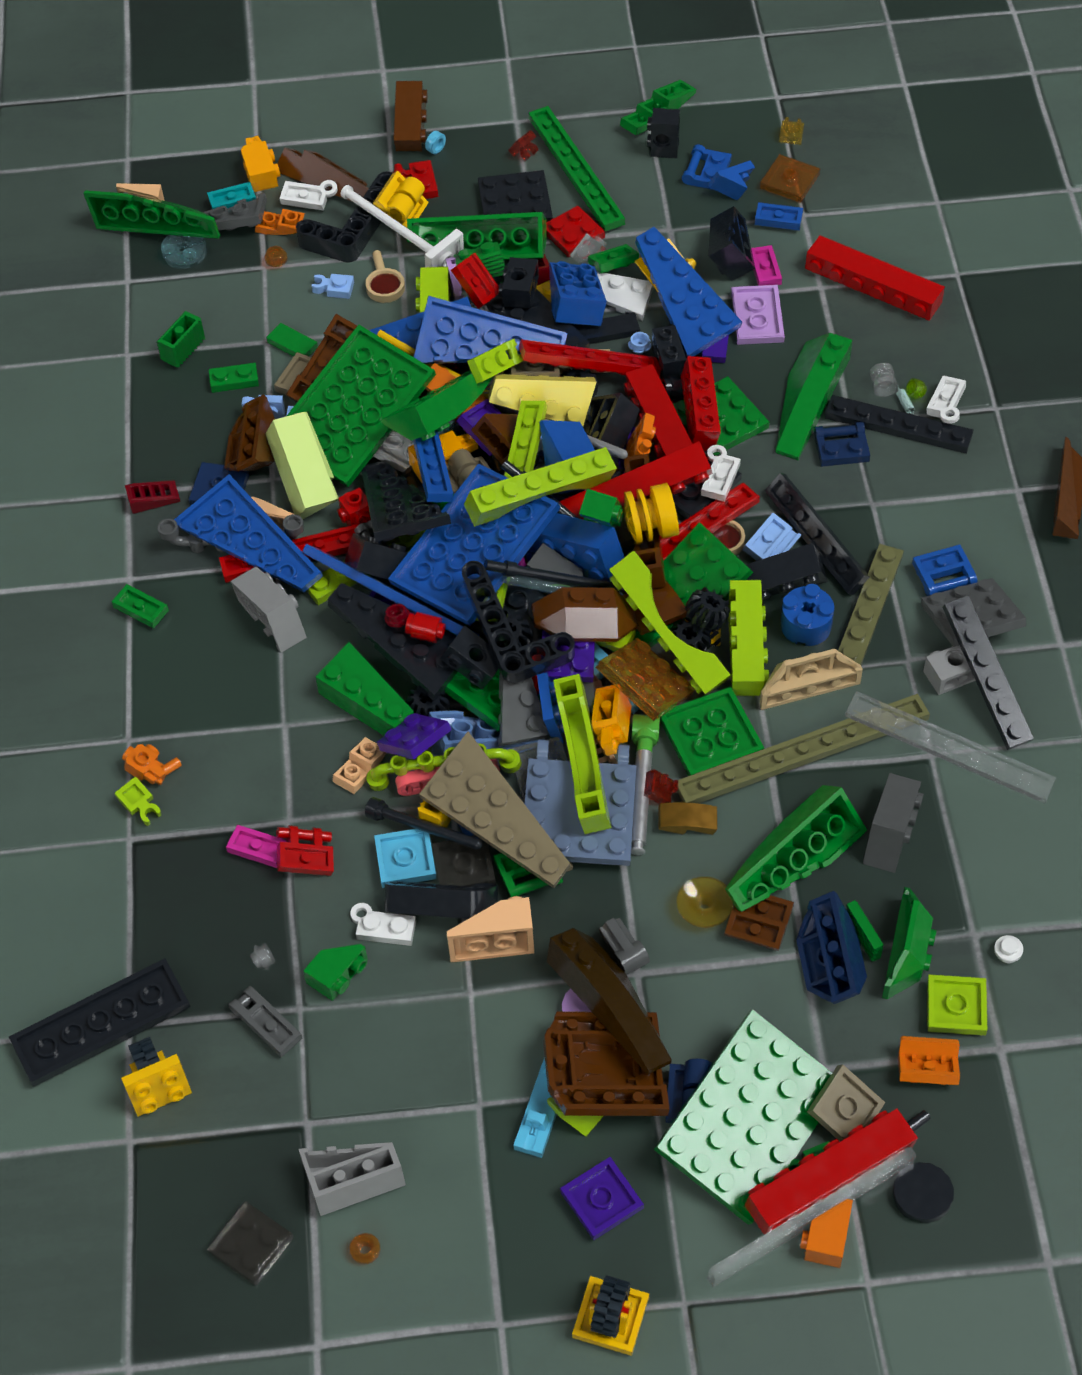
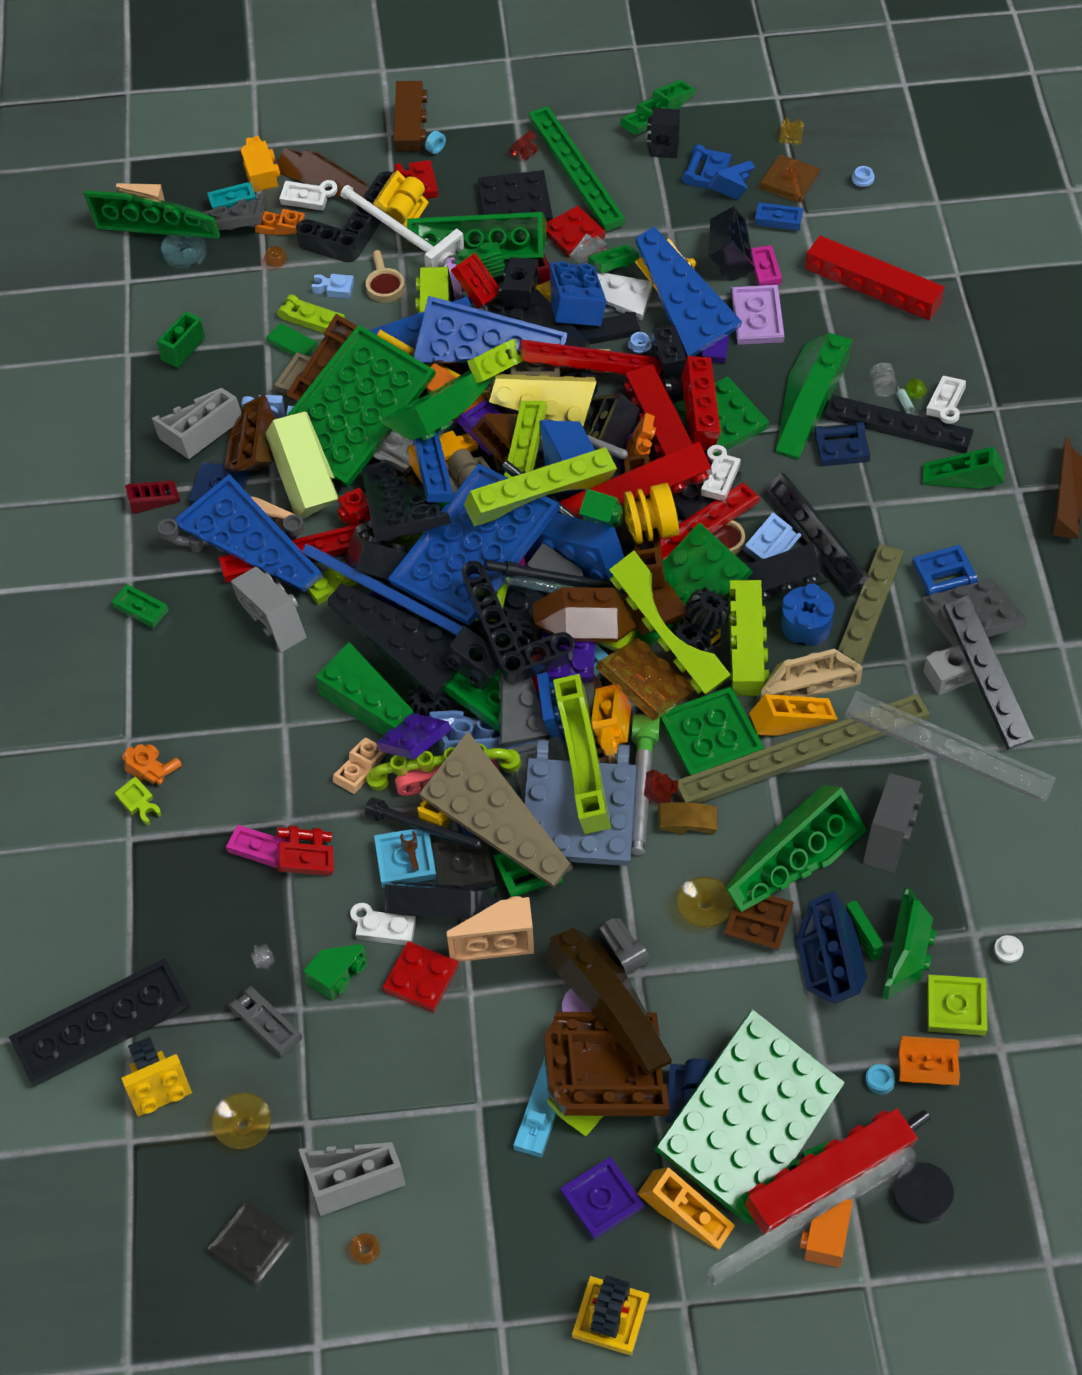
green plate [209,362,259,393] -> none
dark red plate [384,604,410,628] -> none
red brick [405,612,446,643] -> none
dark tan plate [807,1064,885,1142] -> none
none -> light grey wedge [152,388,242,459]
none -> clear yellow dish [212,1093,271,1149]
none -> lime plate [277,294,345,333]
none -> red plate [383,941,459,1013]
none -> reddish brown hand [400,831,419,871]
none -> light orange slope [637,1167,735,1250]
none -> light orange slope [749,694,838,736]
none -> light blue plate [852,166,875,187]
none -> medium azure tile [866,1064,895,1095]
none -> green slope [923,446,1005,489]

